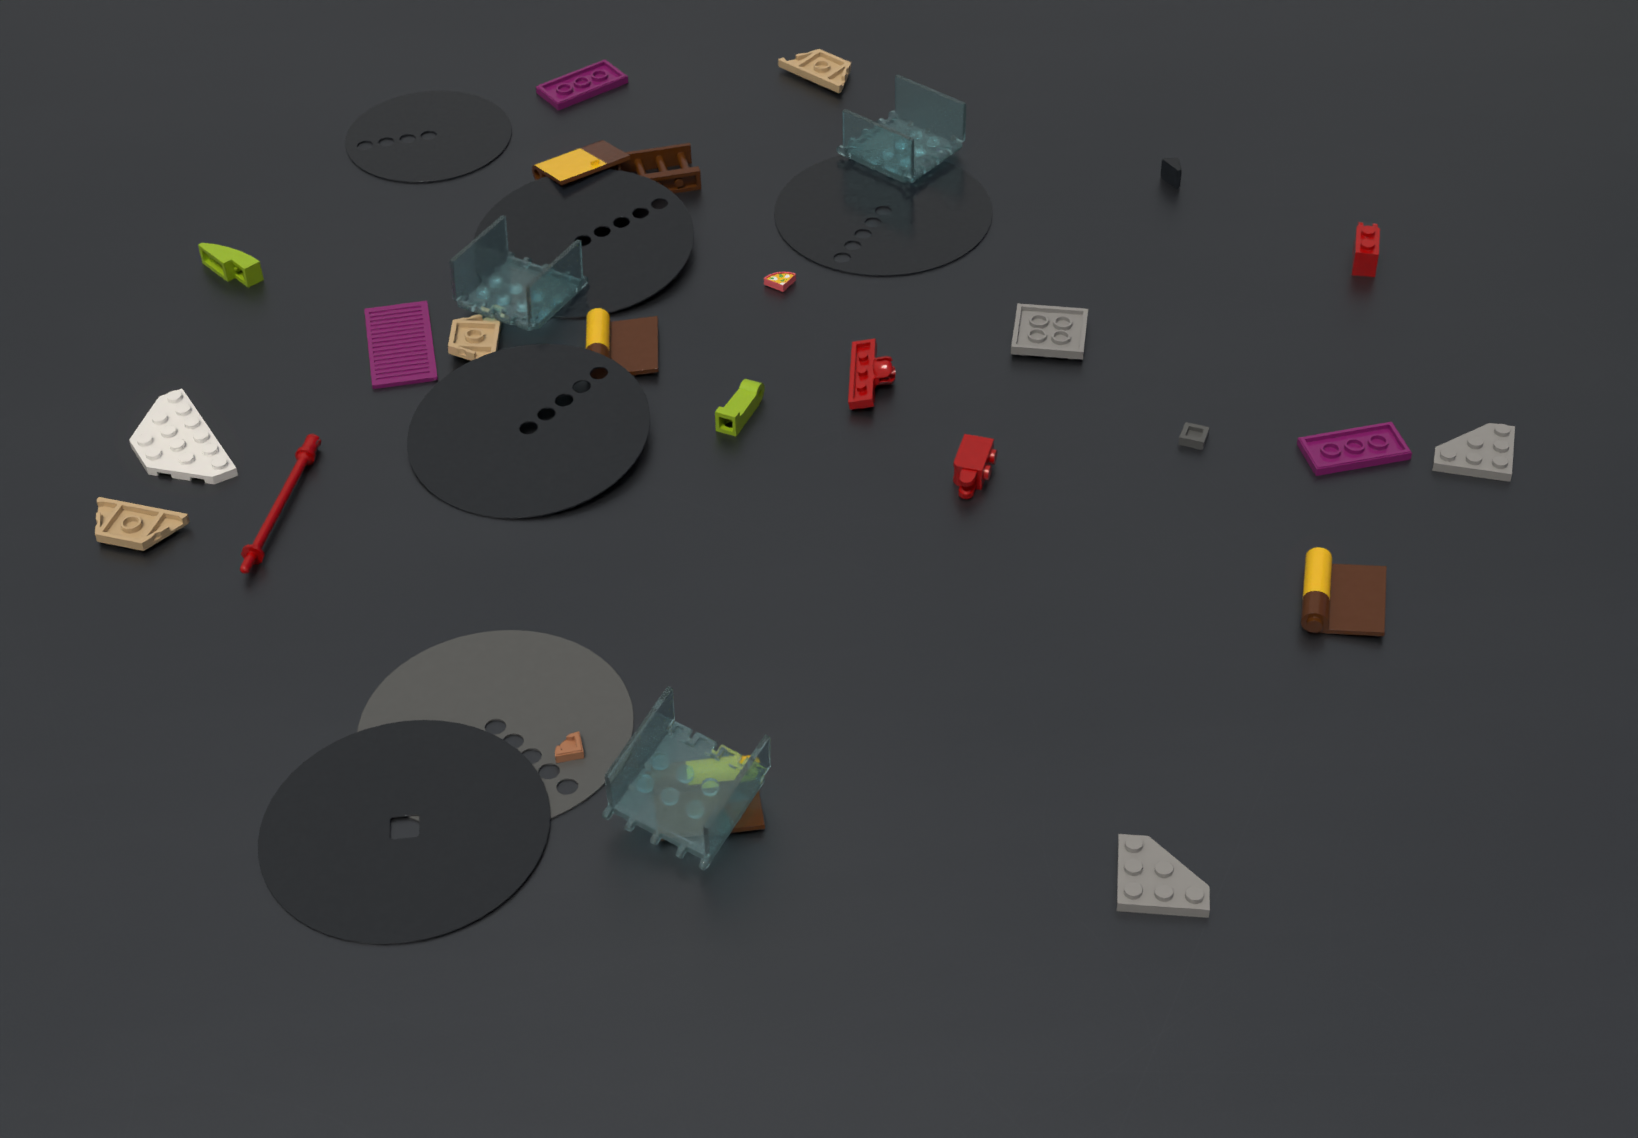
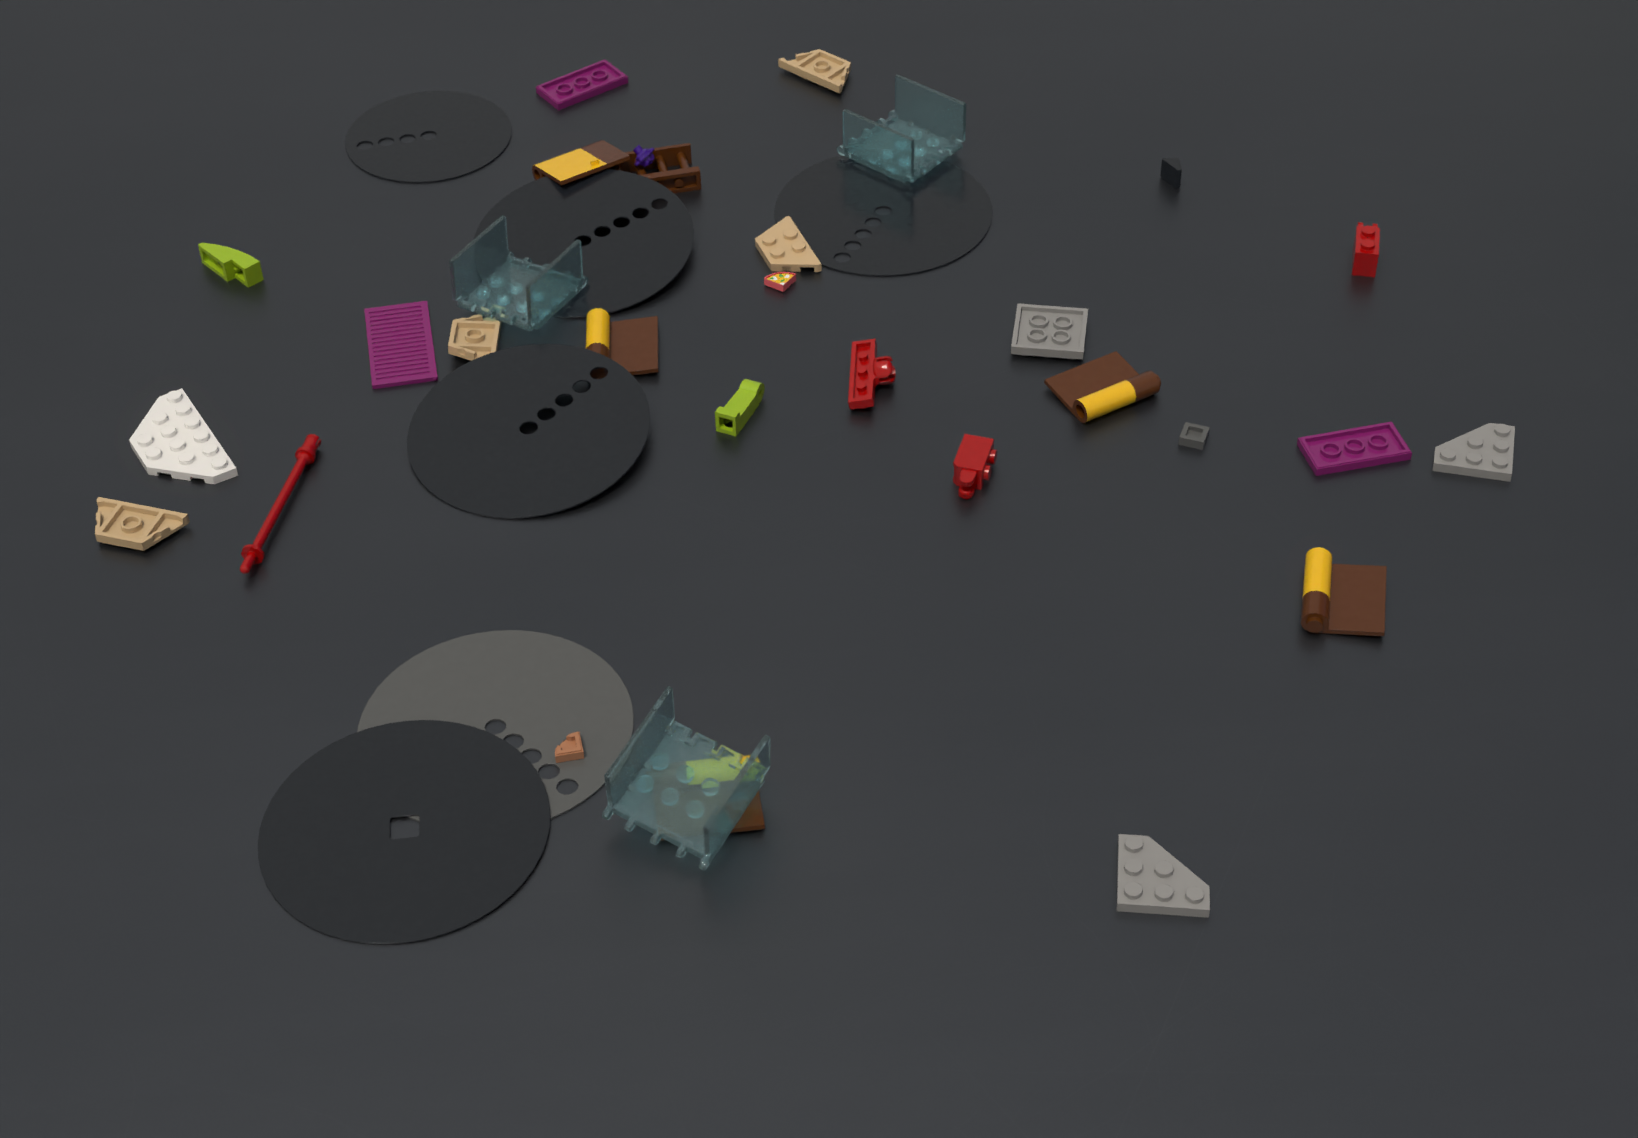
none -> dark purple plant [633,145,655,168]
none -> tan wing [755,216,822,272]
none -> reddish brown door [1044,351,1161,423]

